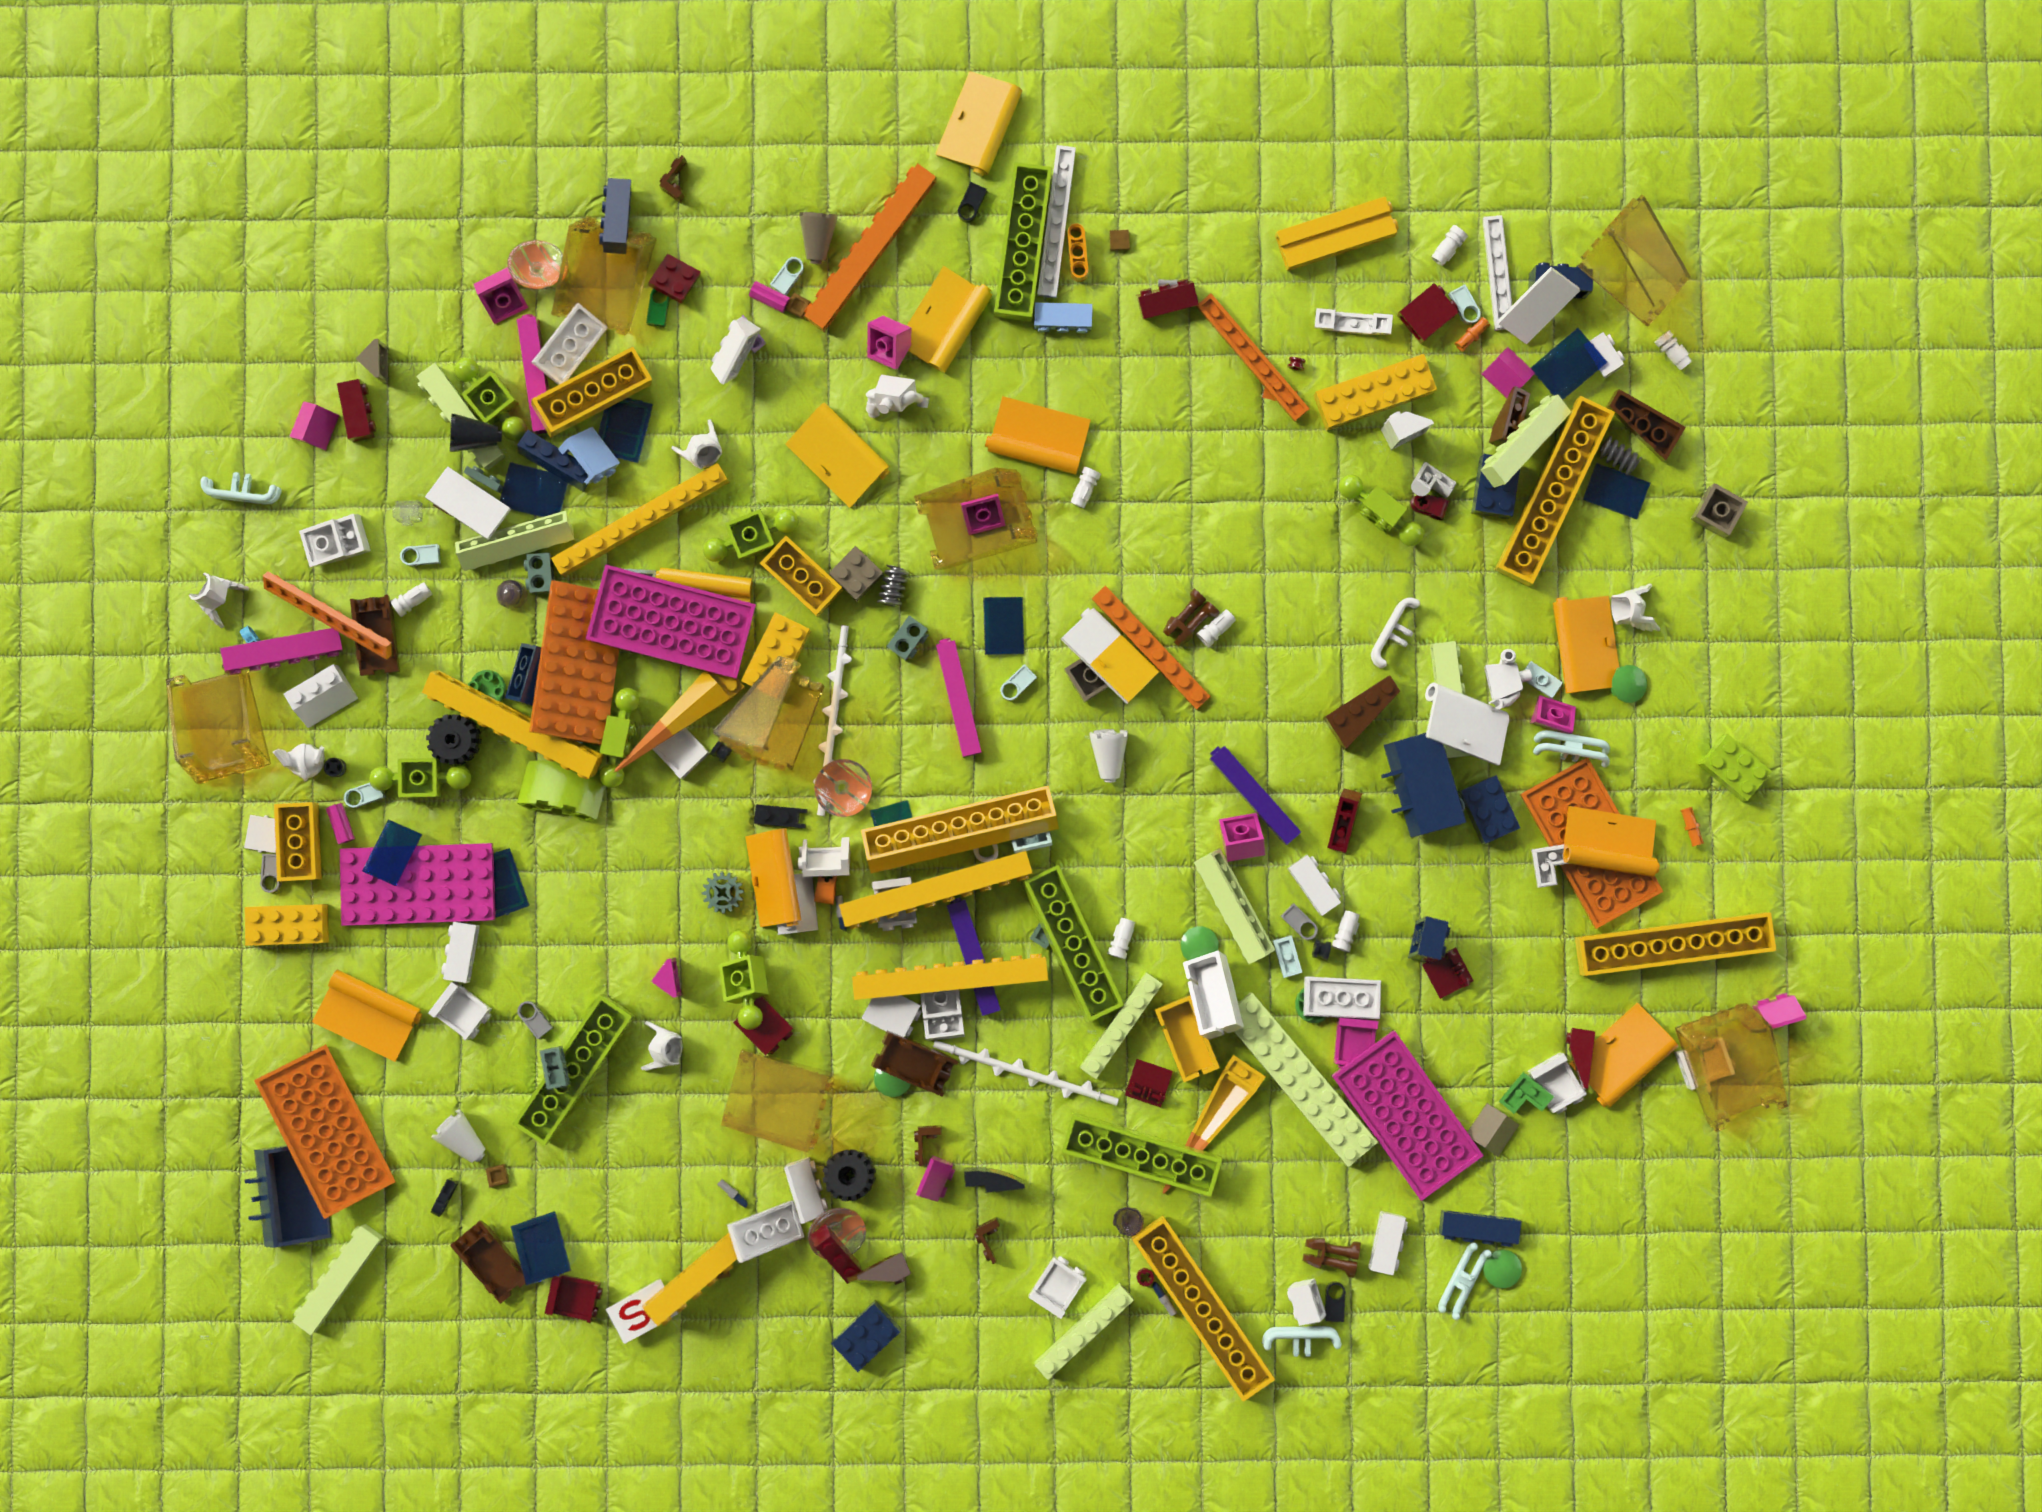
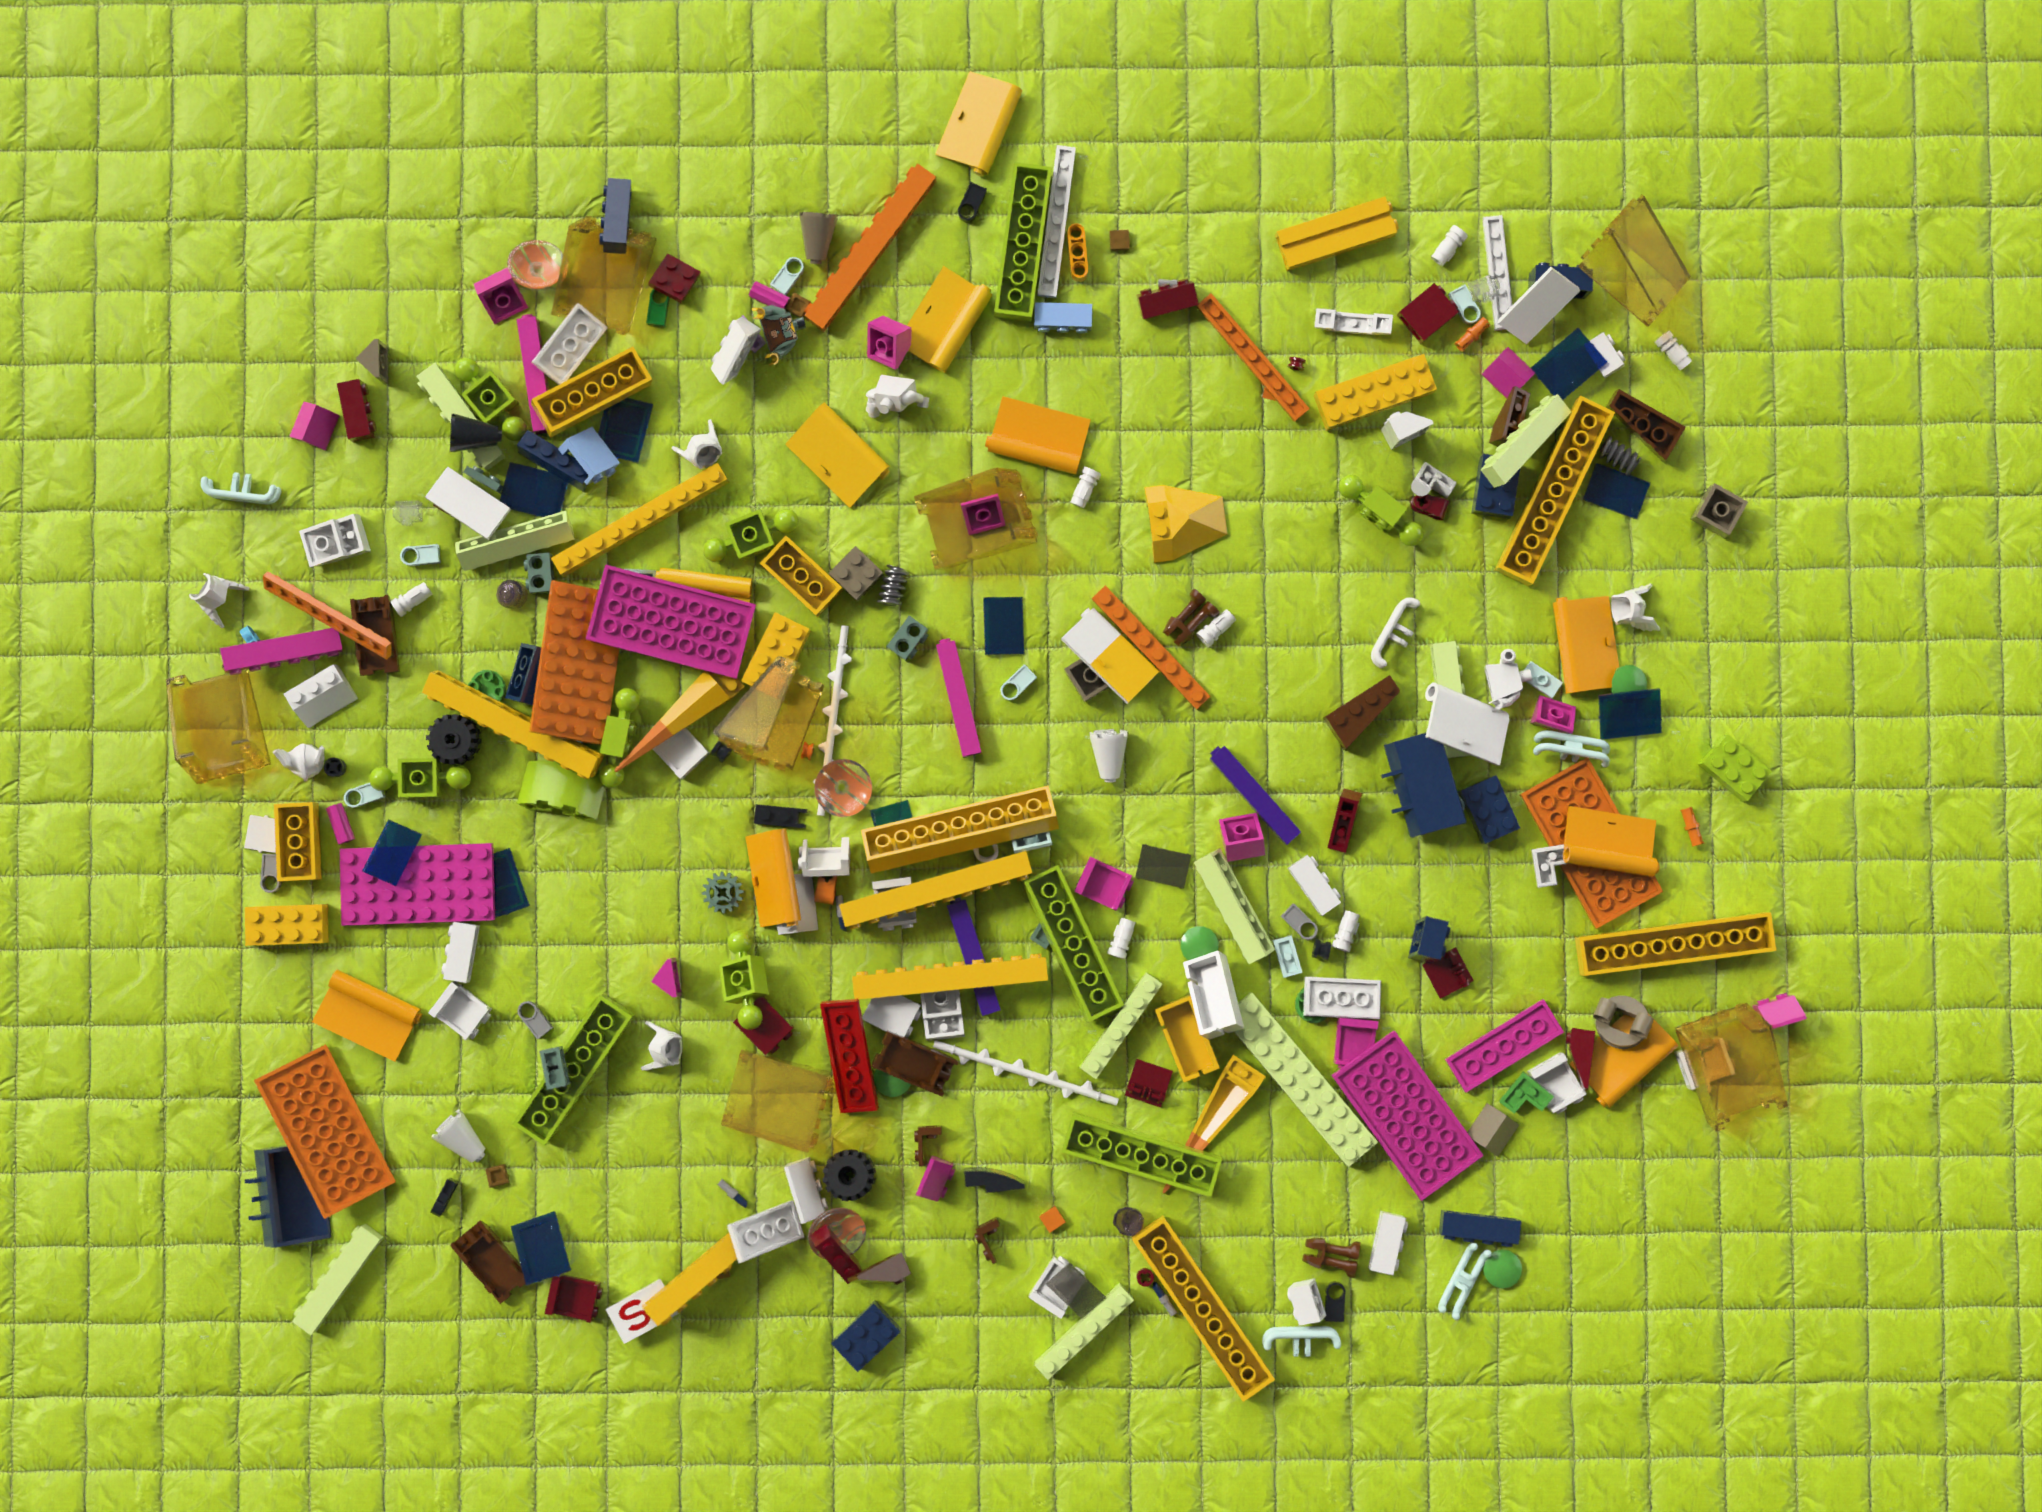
reddish brown bracket [659,155,687,203] -> none
none -> torso [752,305,806,366]
none -> orange bush [801,742,814,760]
none -> red plate [820,999,879,1113]
none -> orange tile [1039,1206,1066,1233]
none -> clear smoke piece [1046,1262,1106,1319]
none -> dark pink panel [1074,857,1134,911]
none -> clear smoke piece [1135,844,1191,889]
none -> yellow wedge [1144,485,1227,563]
none -> dark pink plate [1445,999,1564,1093]
none -> clear brick [1468,275,1500,303]
none -> dark tan piece [1593,996,1654,1049]
none -> piece [1598,688,1662,740]

